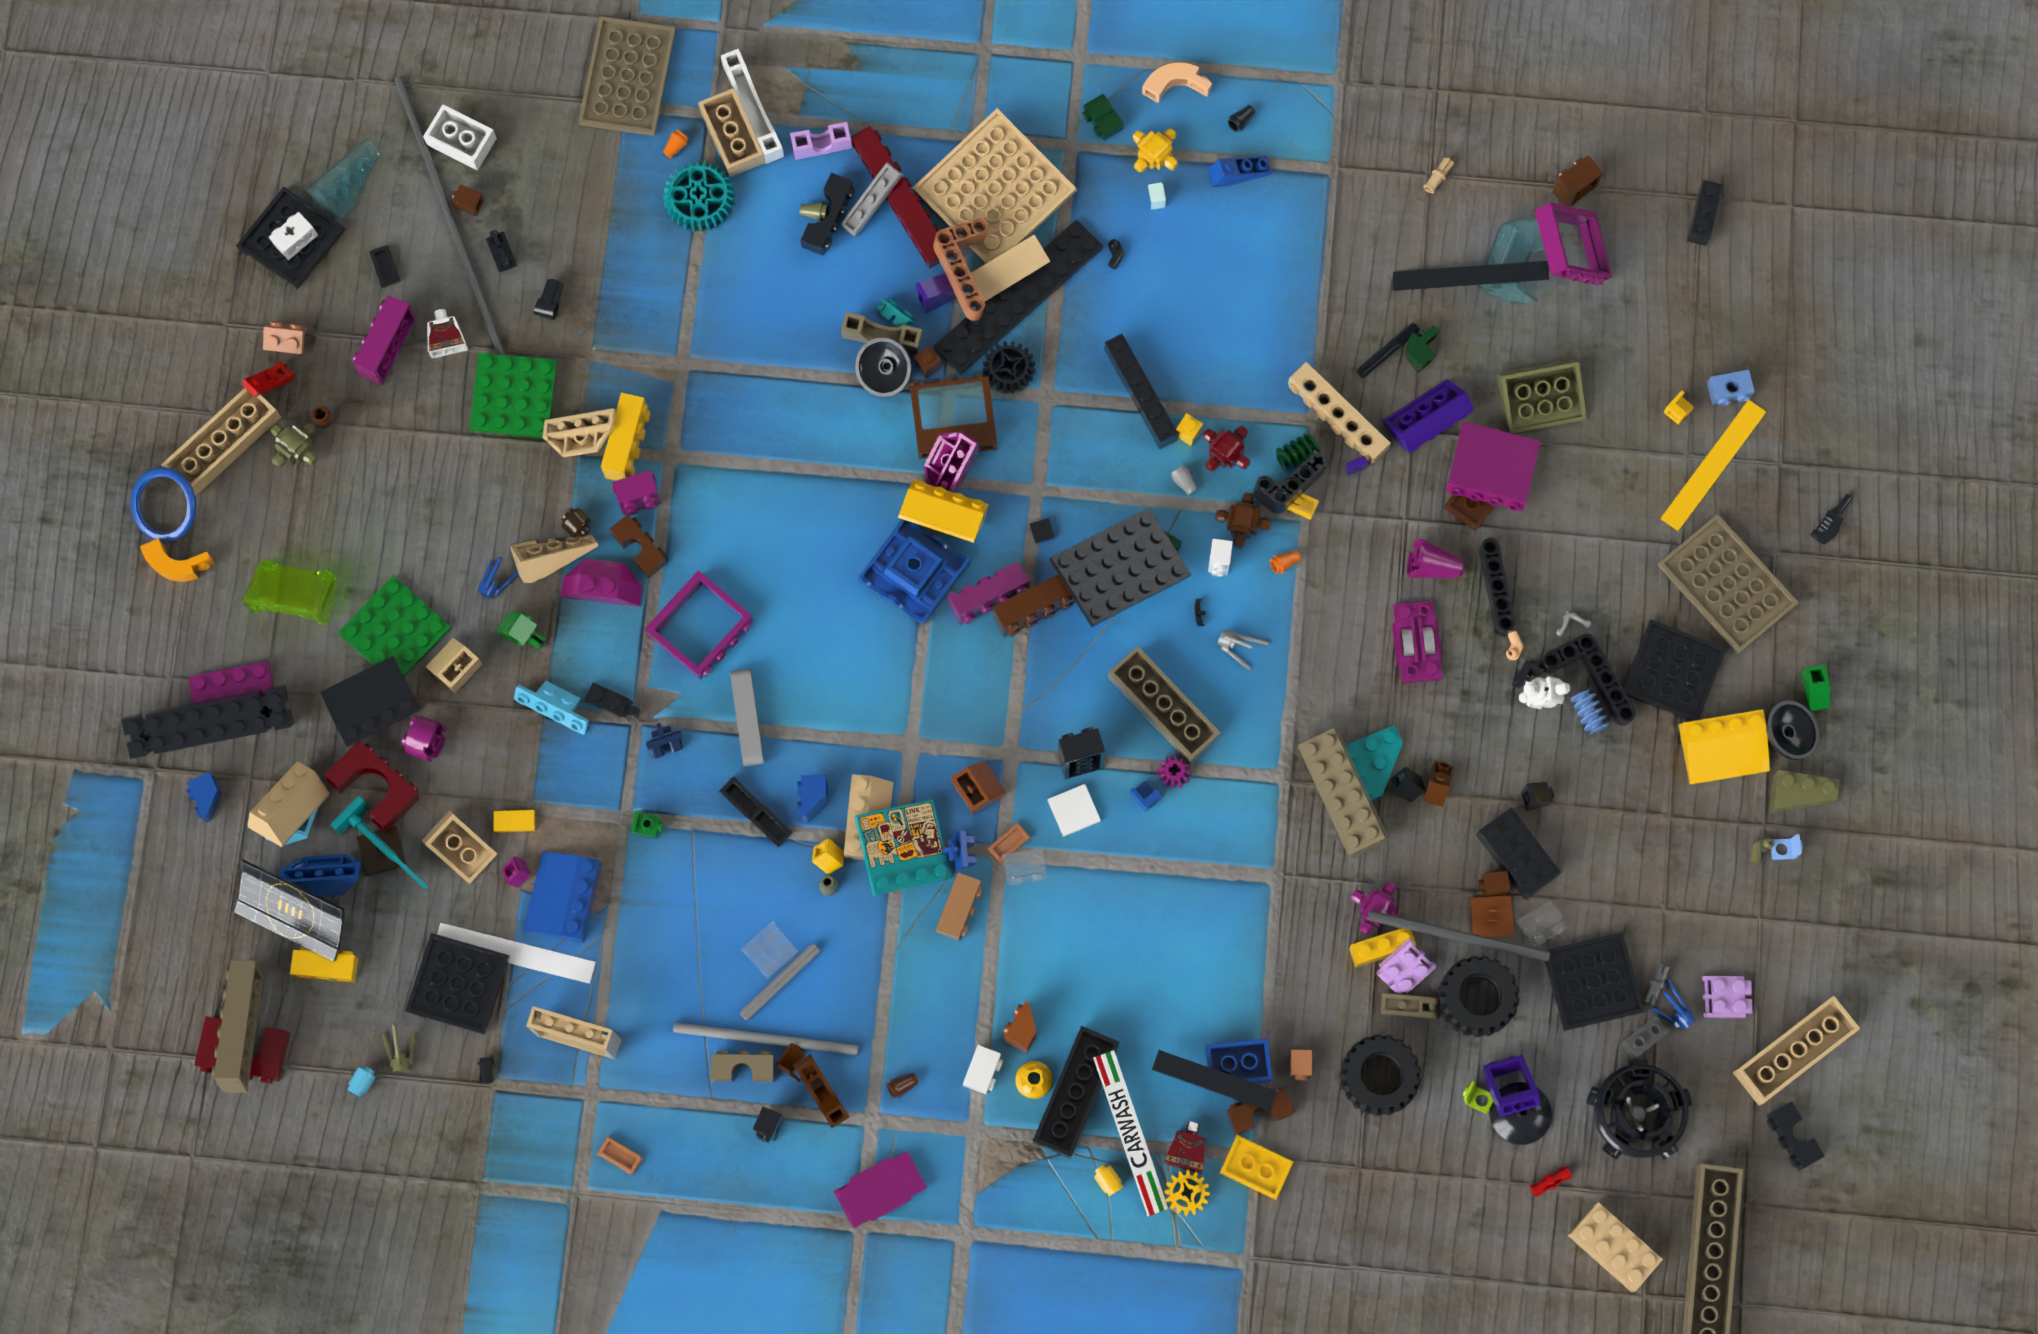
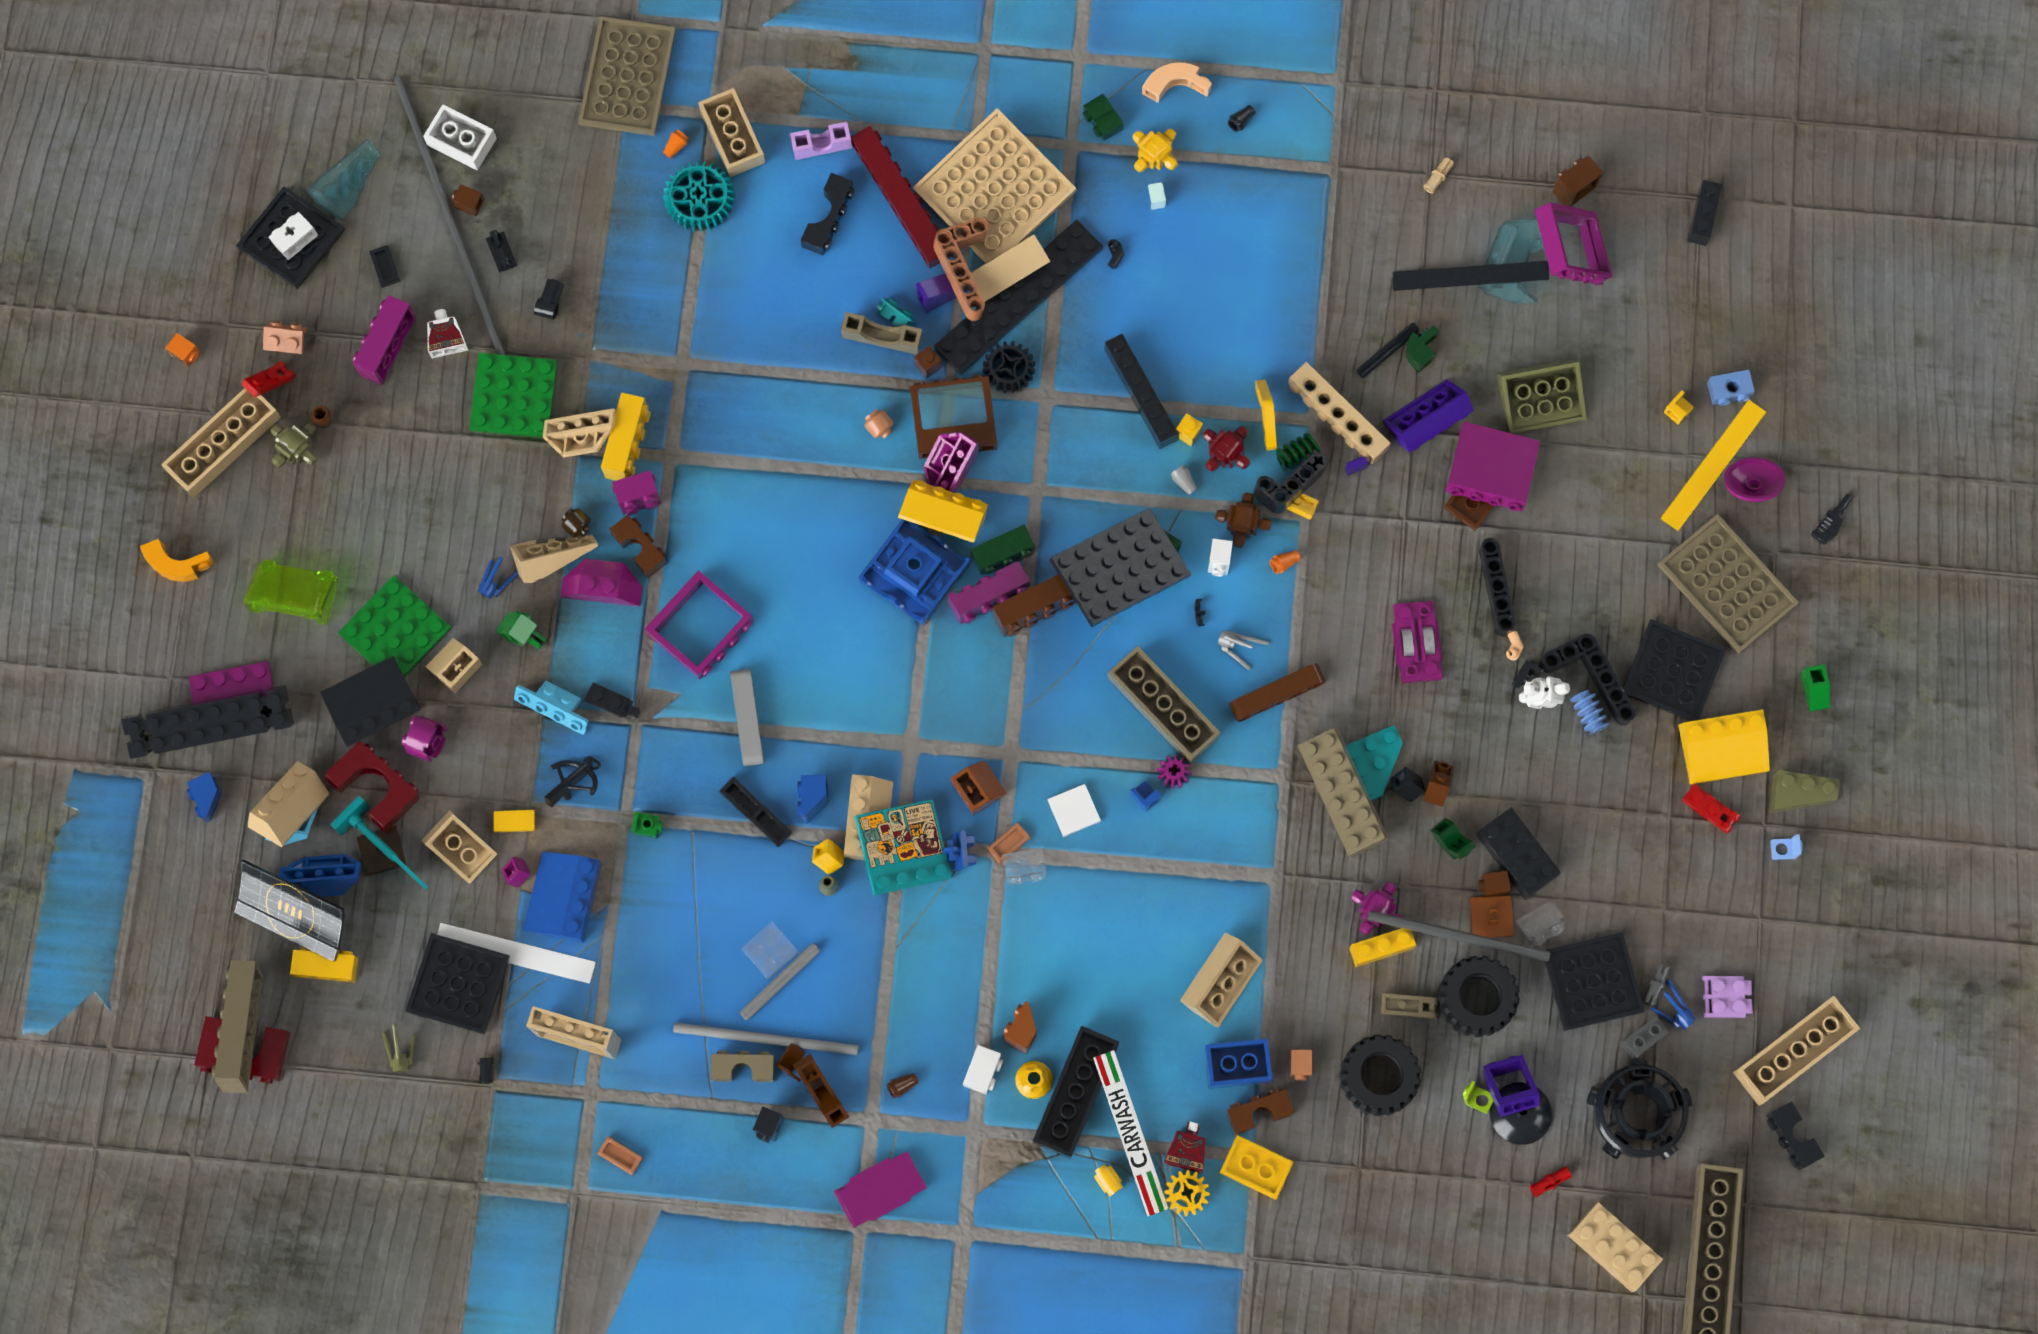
blue wedge [130,467,197,542] -> none
medium azure brick [347,1065,376,1098] -> none
dark blue hips [646,723,683,759] -> none
white arch [721,49,784,164] -> none
olive cone [800,202,830,221] -> none
light grey tile [840,162,903,237] -> none
black dish [855,337,912,397] -> none
medium nougat brick [936,872,983,941] -> none
black tile [1030,518,1054,544] -> none
black brick [1058,727,1105,780] -> none
black tile [1152,1050,1277,1112] -> none
blue slope [1207,156,1272,187] -> none
lavender plate [1377,939,1437,995] -> none
magenta cone [1407,538,1465,579] -> none
black slope [1521,782,1554,811] -> none
light grey piece [1556,611,1592,636] -> none
light grey plant [1625,1097,1660,1131] -> none
olive arm [1750,837,1774,864] -> none
black dish [1766,701,1819,760] -> none
none -> orange brick [165,333,200,367]
none -> black piece [544,756,601,807]
none -> nougat head [864,409,893,439]
none -> dark green brick [970,524,1035,575]
none -> tan slope [1180,933,1263,1028]
none -> reddish brown beam [1229,663,1326,722]
none -> yellow beam [1255,379,1277,451]
none -> dark green brick [1430,818,1476,860]
none -> red plate [1681,783,1741,834]
none -> magenta dish [1724,457,1785,502]

